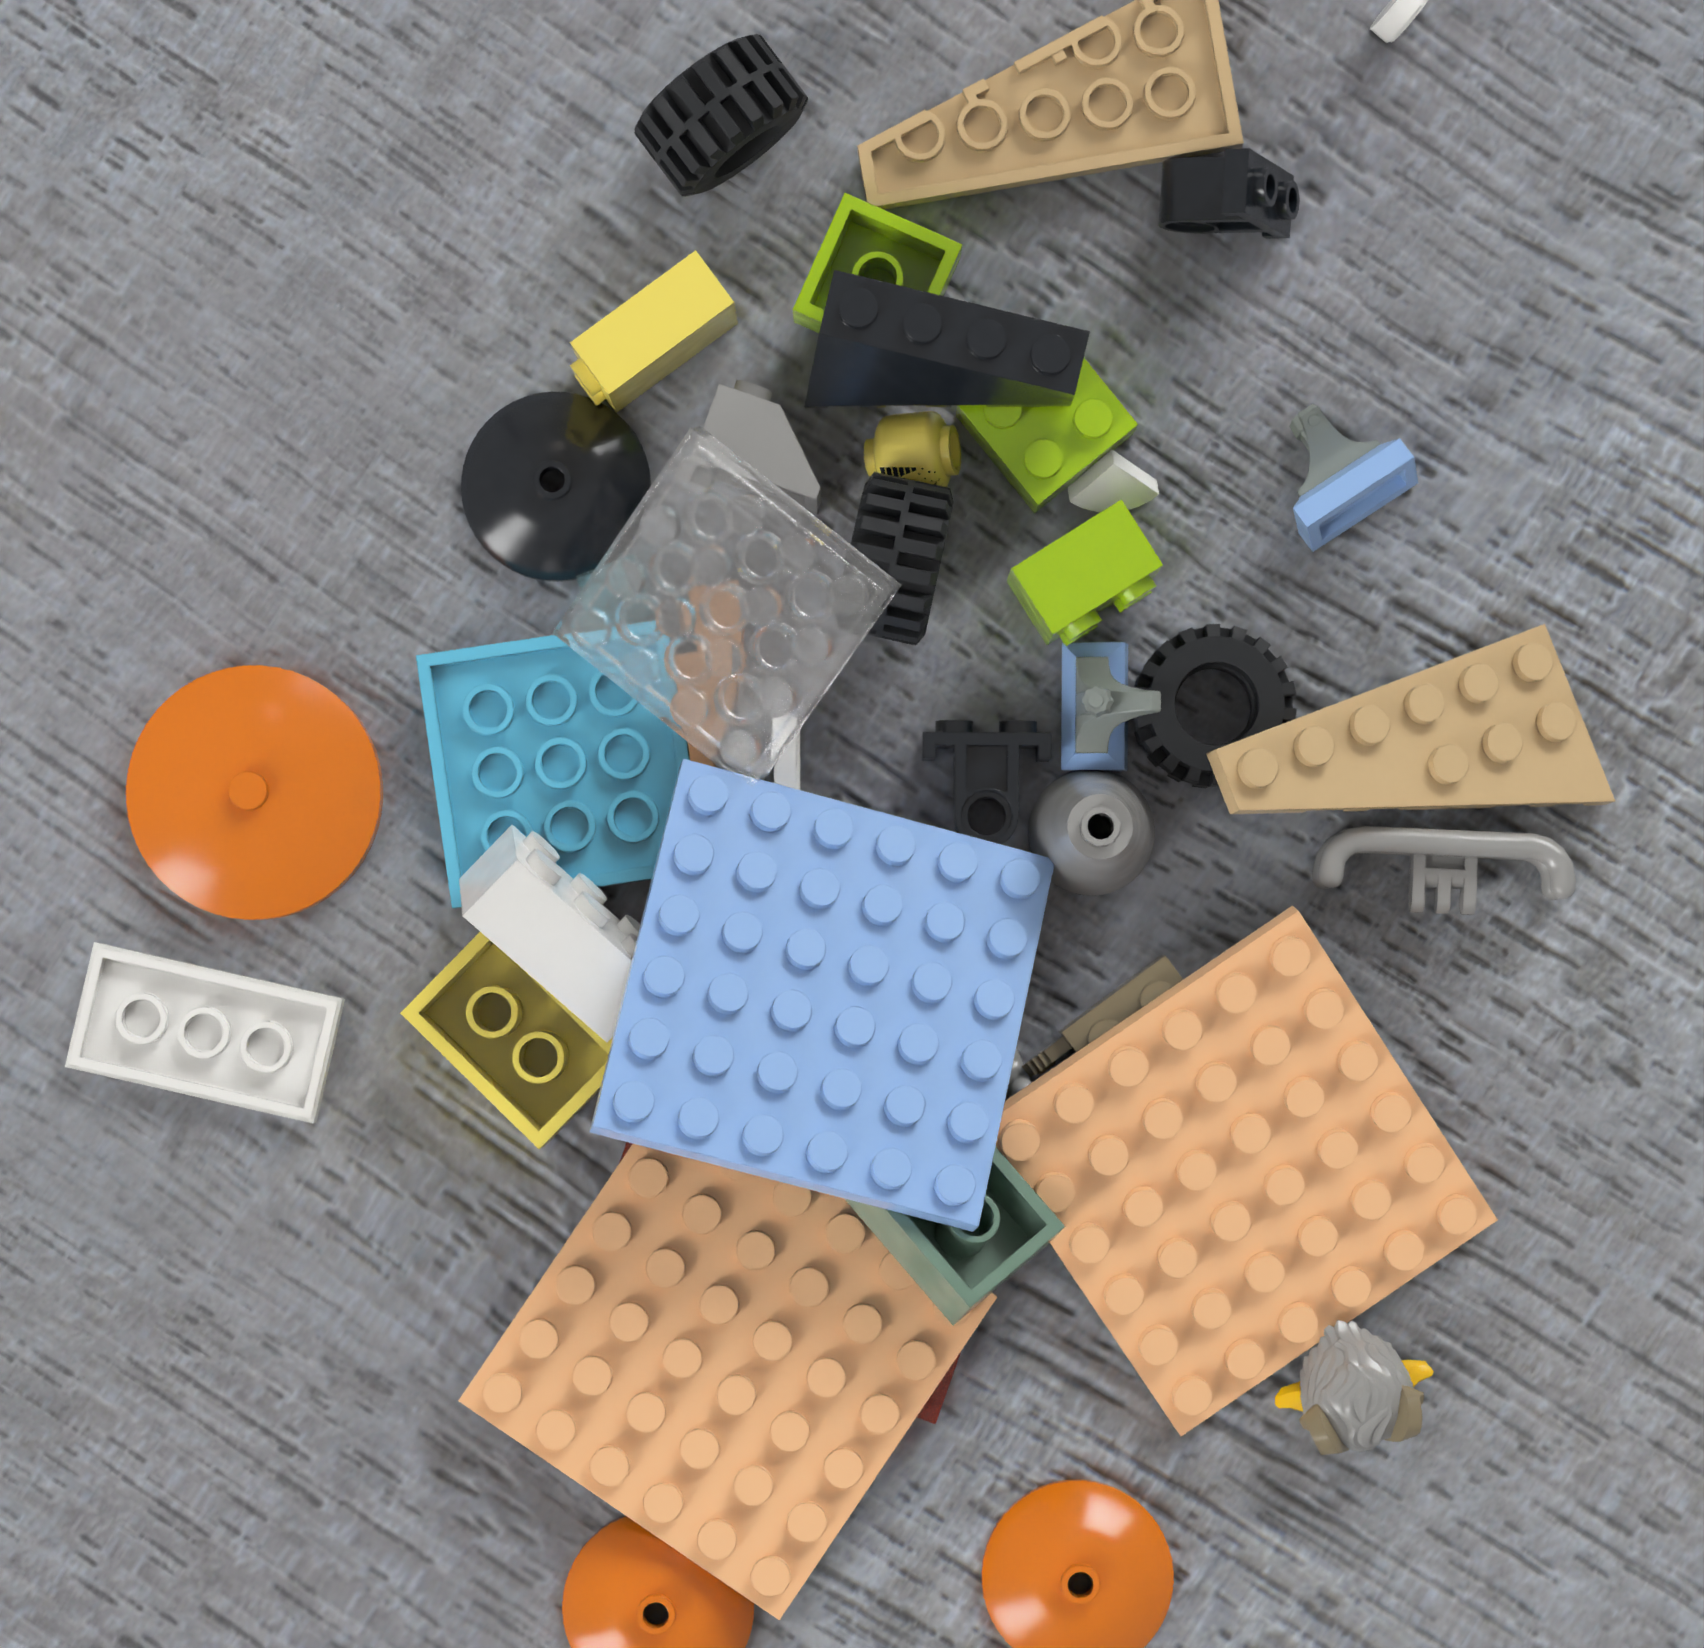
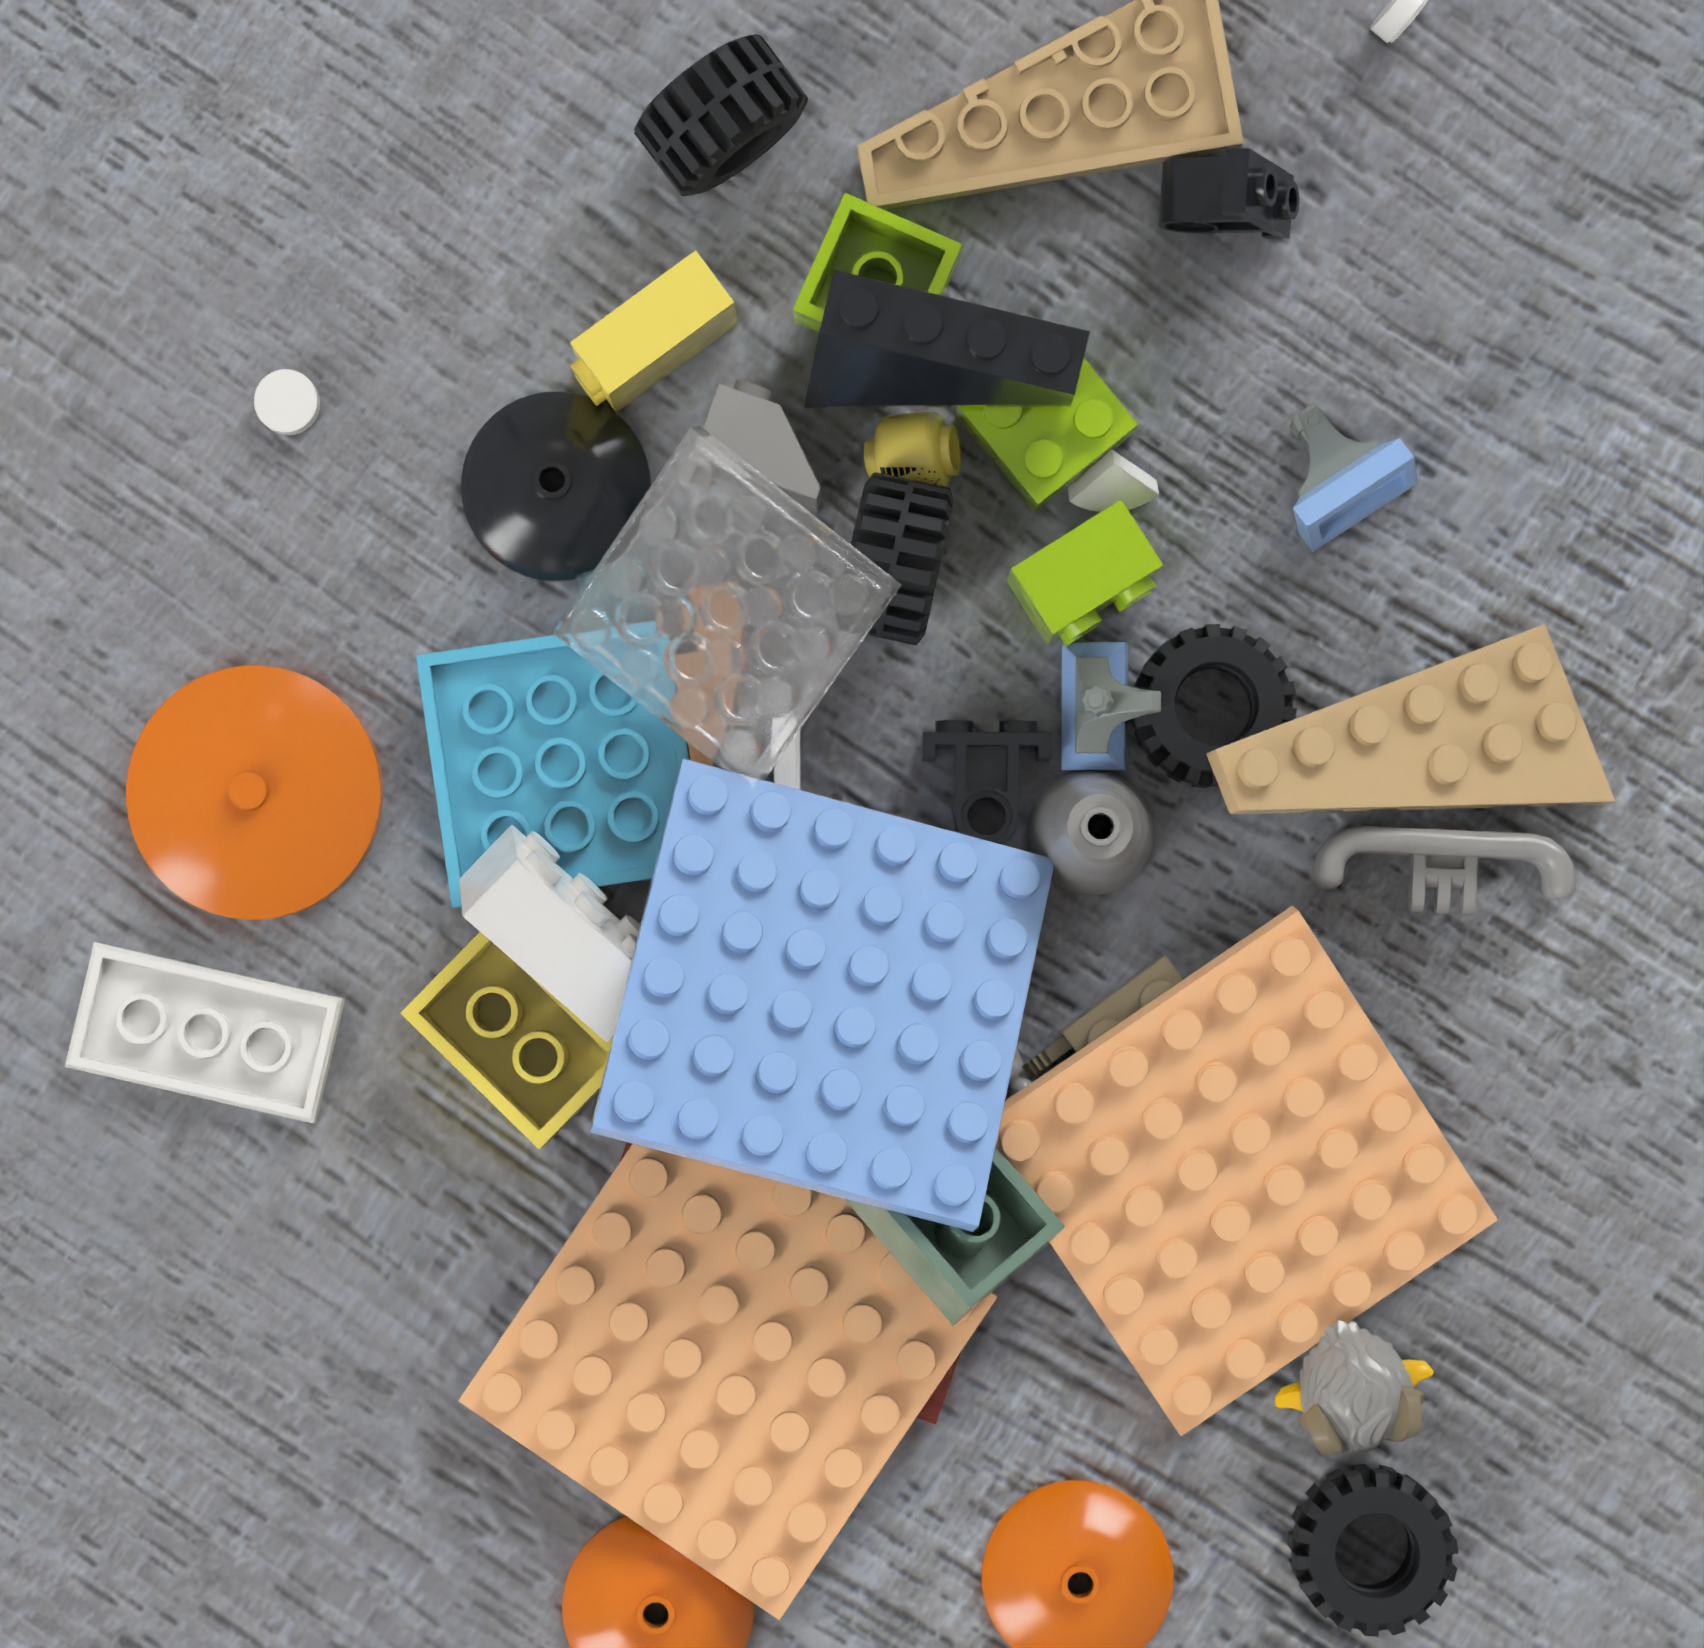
none -> white tile [254,369,320,435]
none -> black tyre [1287,1464,1458,1637]

